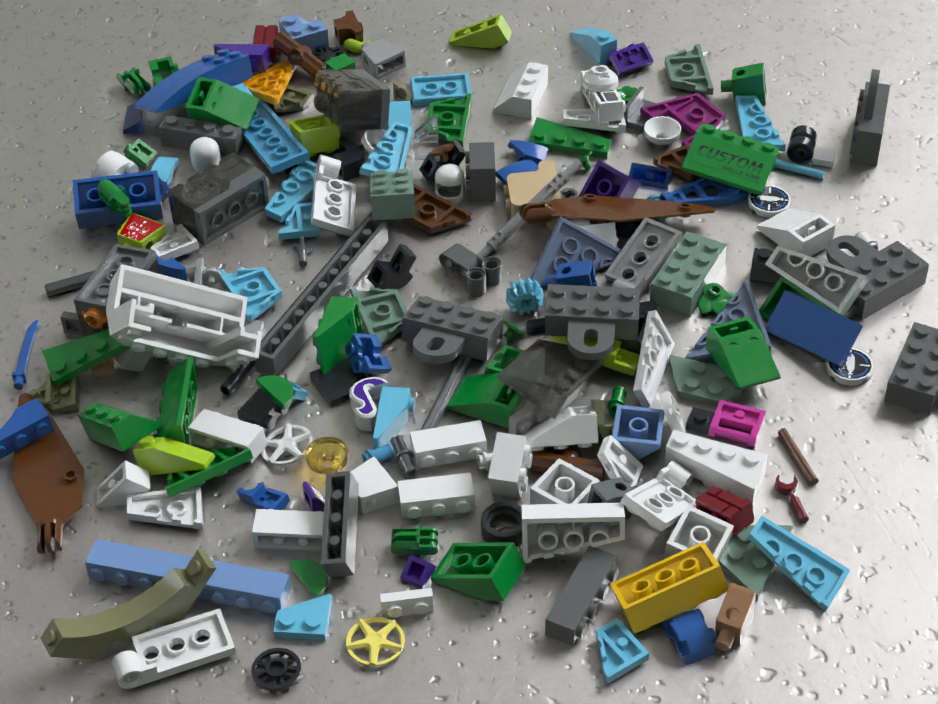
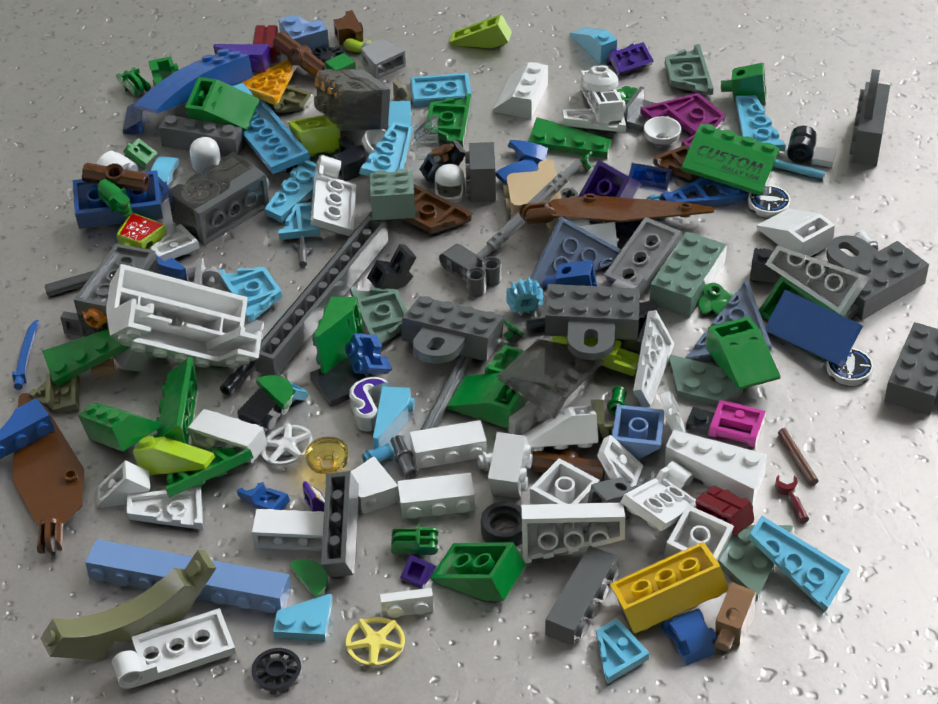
none -> reddish brown piece [82,163,149,192]

